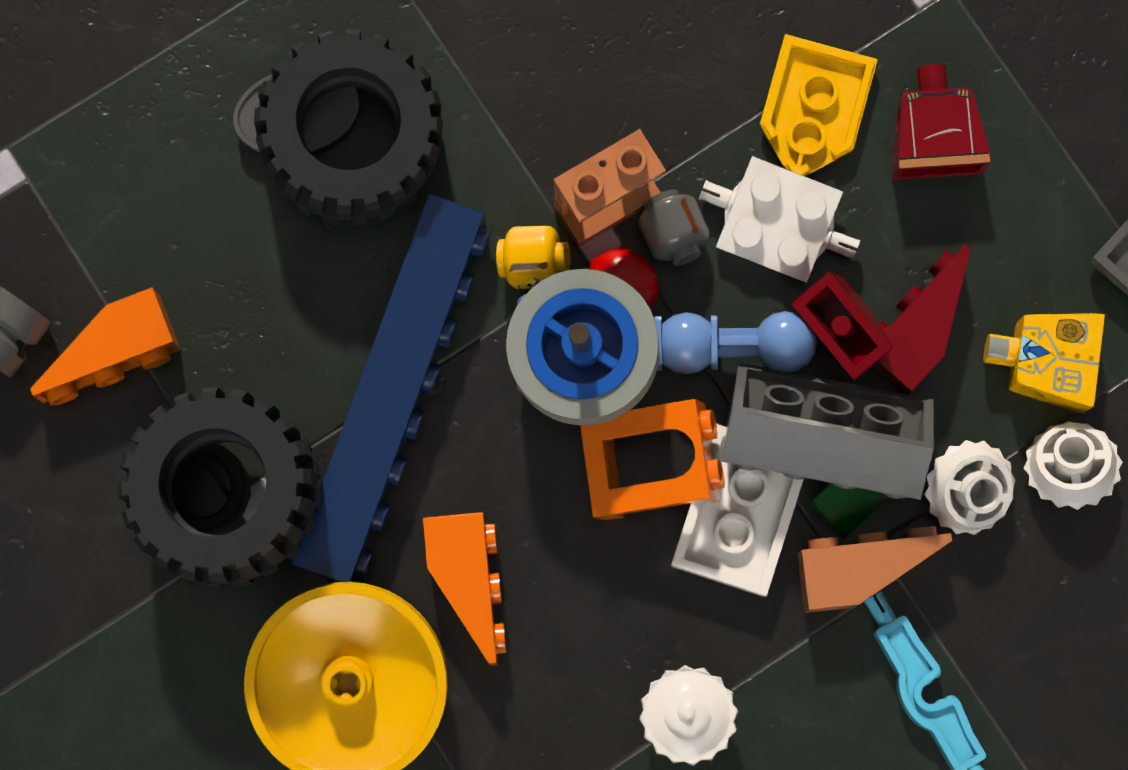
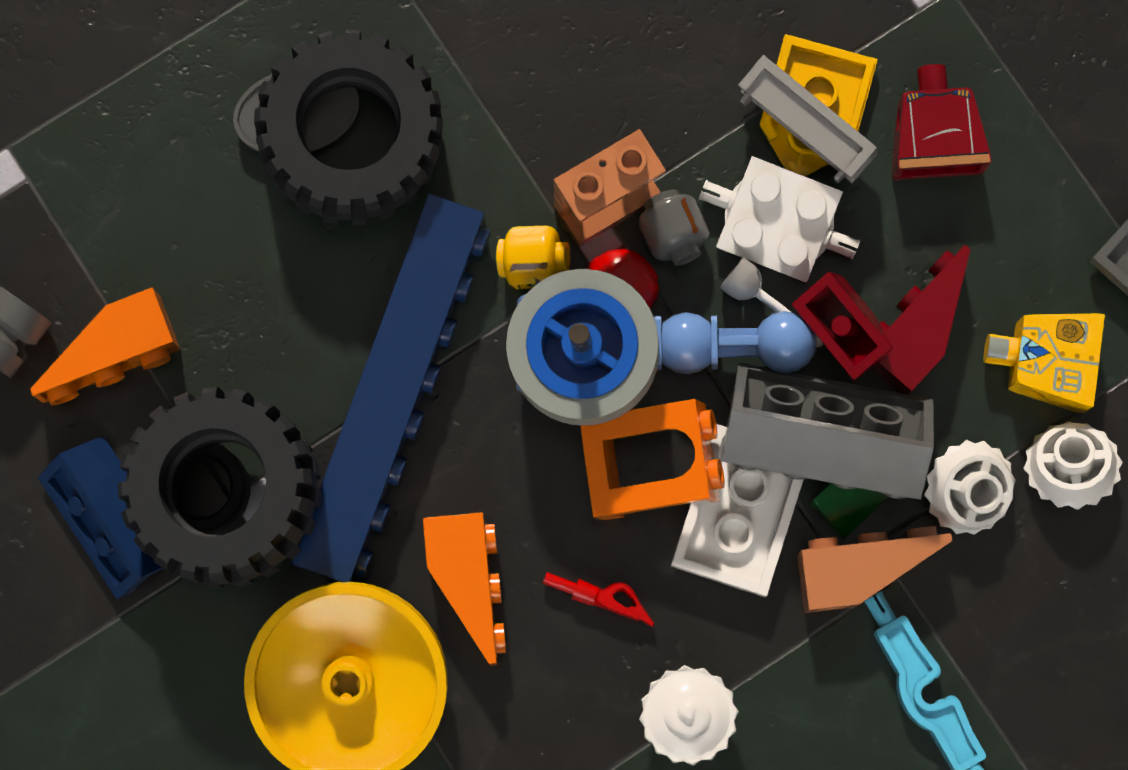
none -> dark blue panel [37,437,164,600]
none -> red hand [542,572,655,628]
none -> light grey hinge [720,257,824,347]
none -> light grey container [738,55,877,184]

